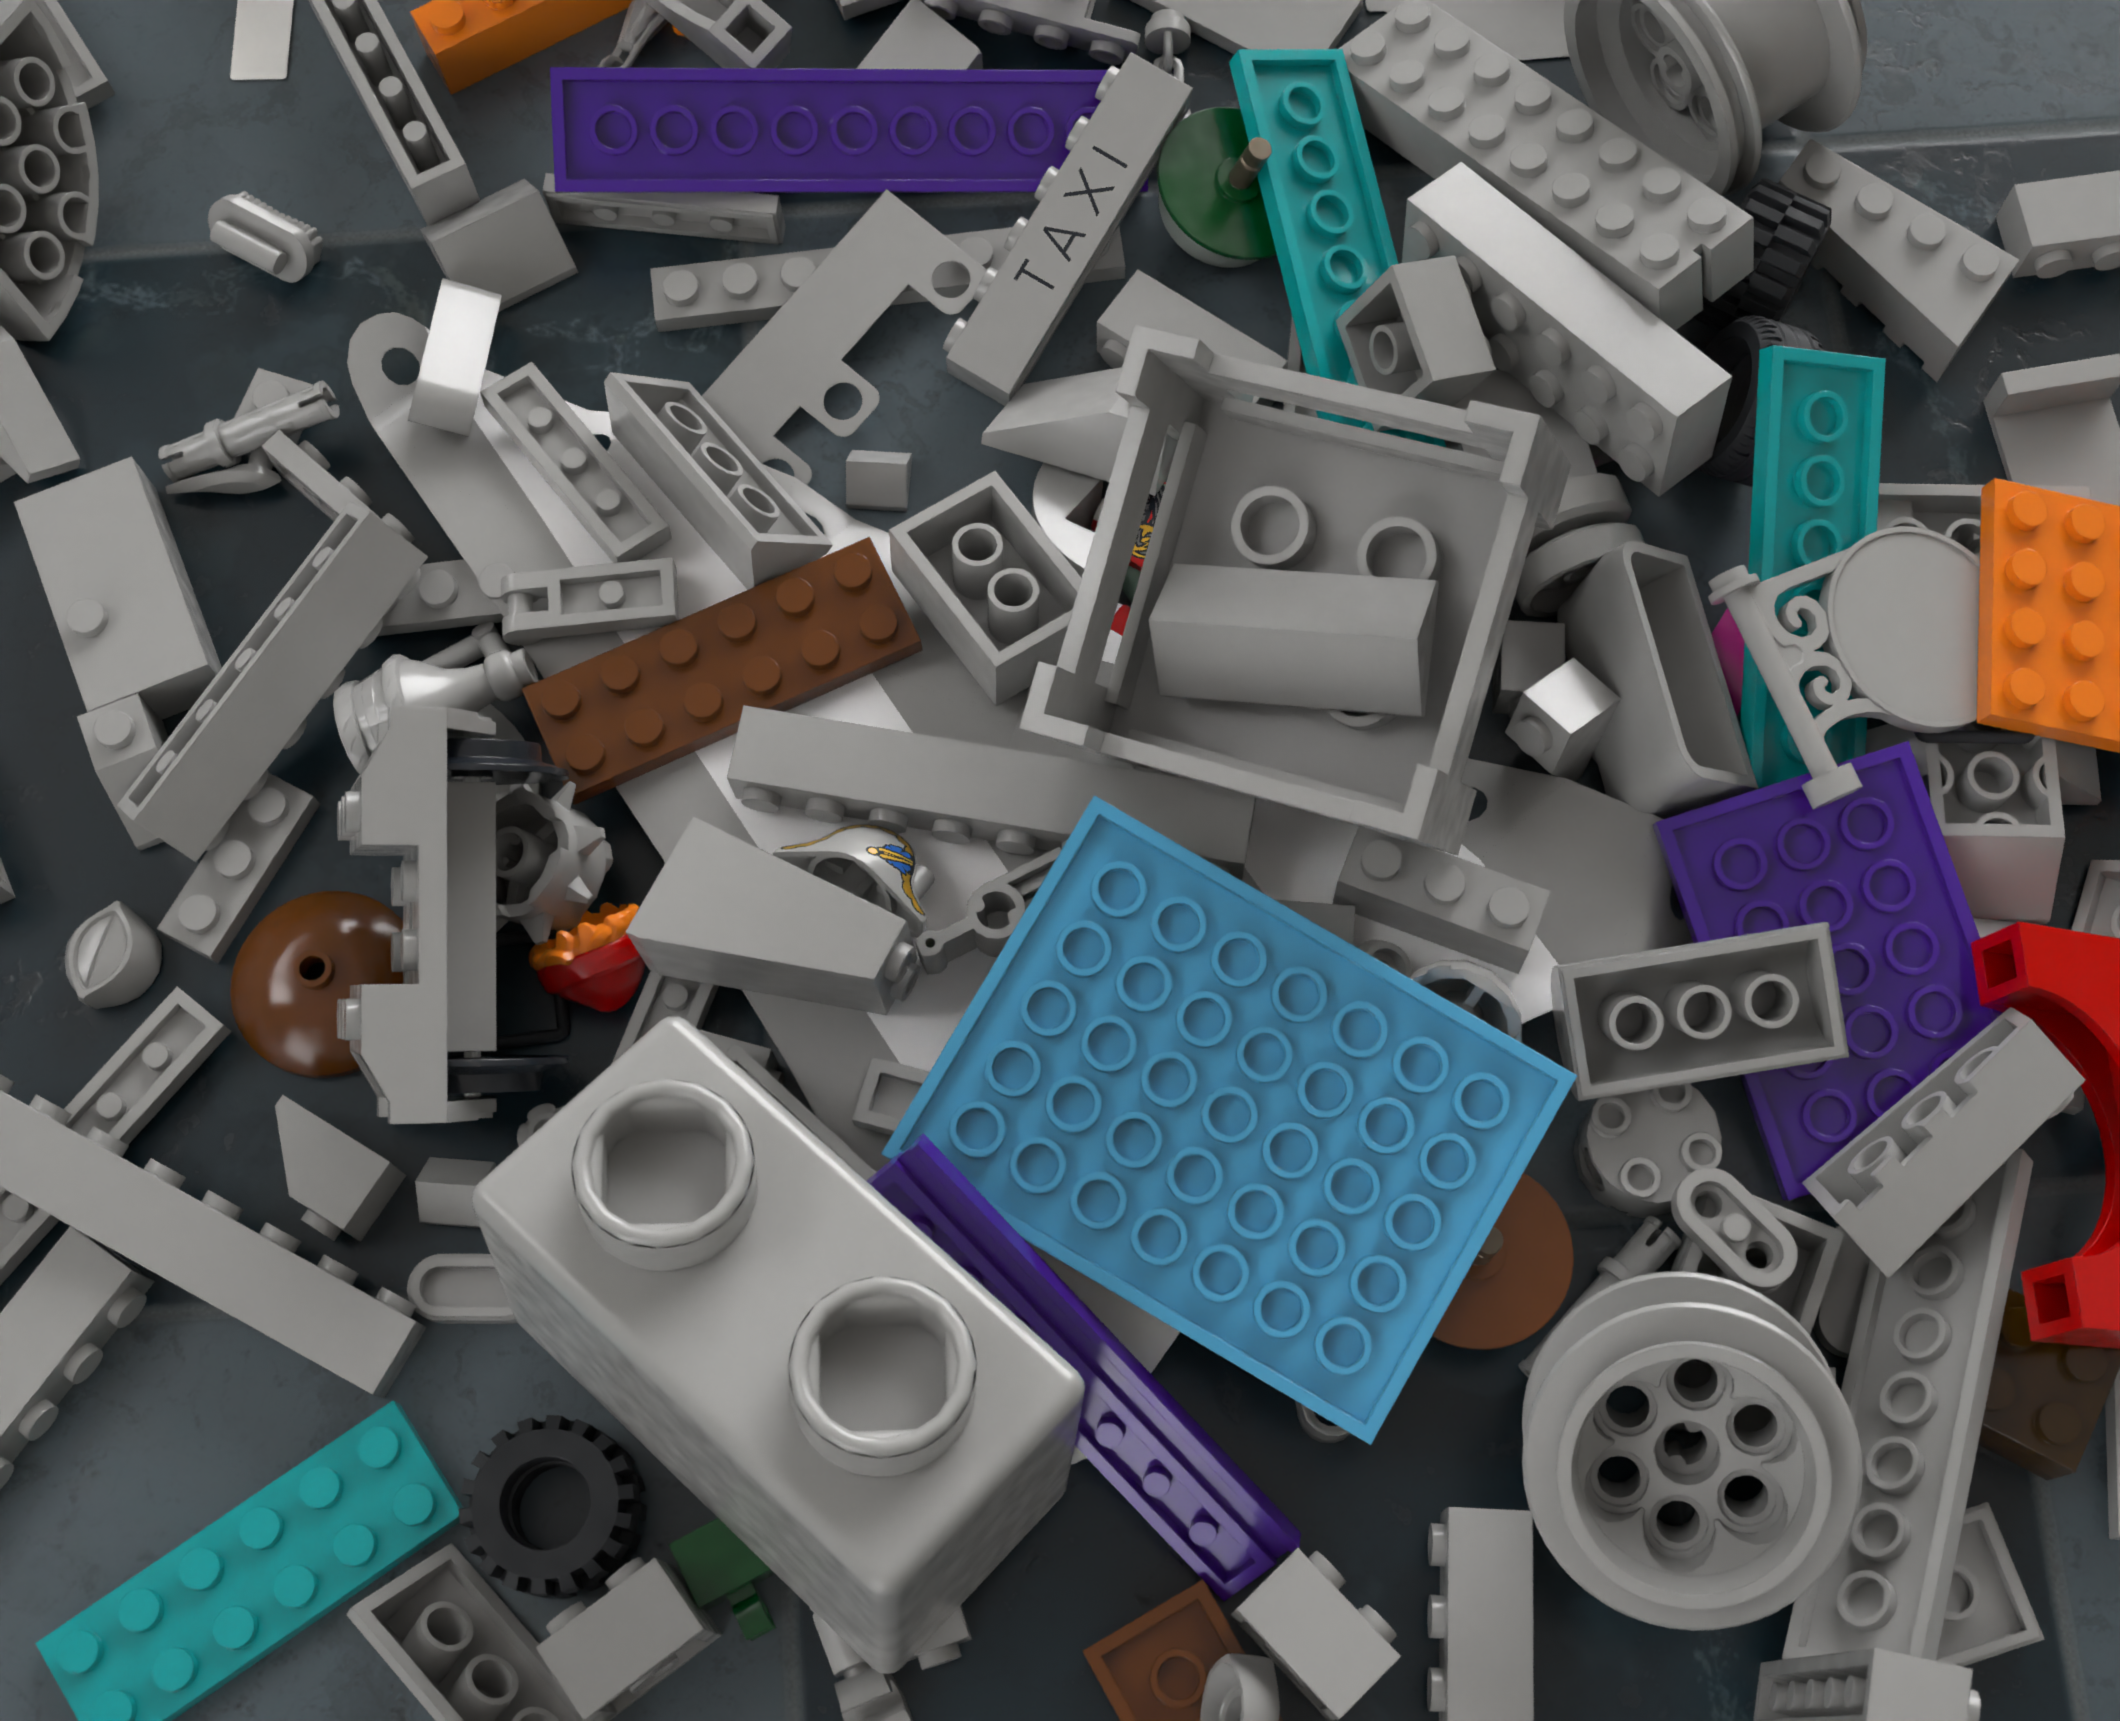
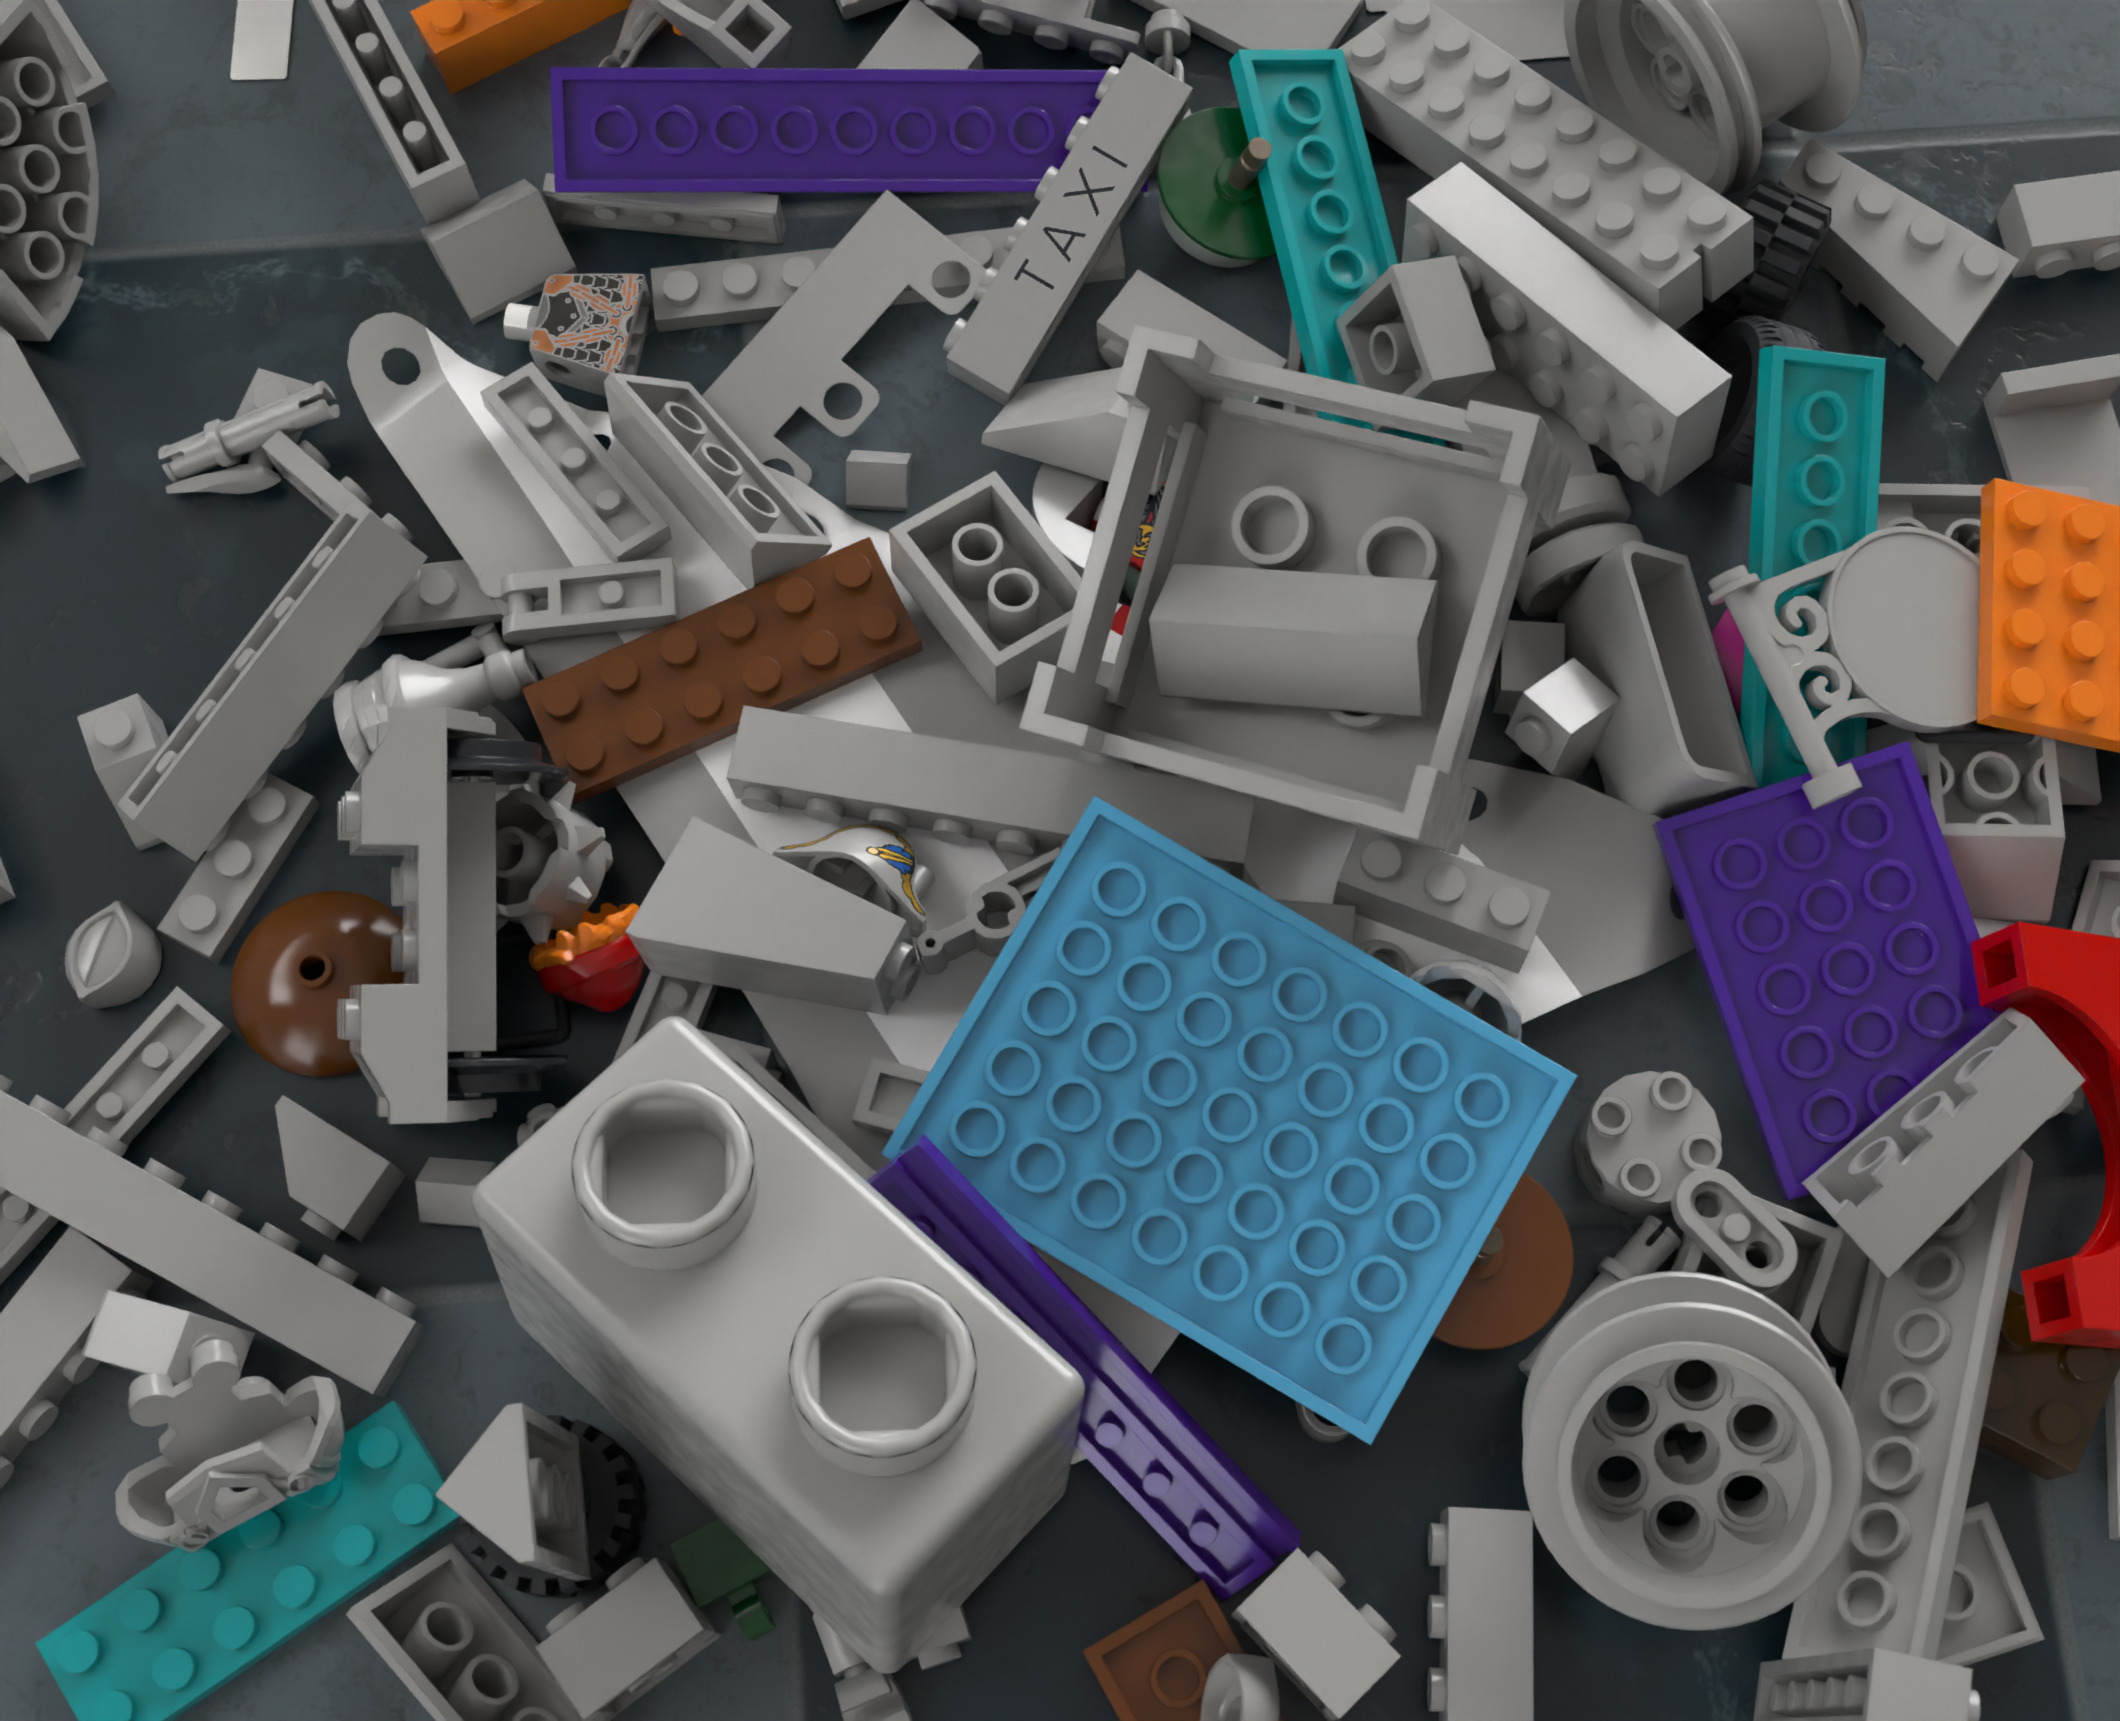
light grey brick [14,456,222,720] -> none
light grey piece [208,191,323,283] -> none
beam [407,278,502,437] -> none
light grey tile [407,1254,518,1324] -> none
light grey brick [1551,922,1849,1101] -> none
none -> light grey slope [81,1290,255,1385]
none -> light grey piece [115,1340,345,1553]
none -> light grey slope [435,1403,591,1581]
none -> torso [504,273,653,398]

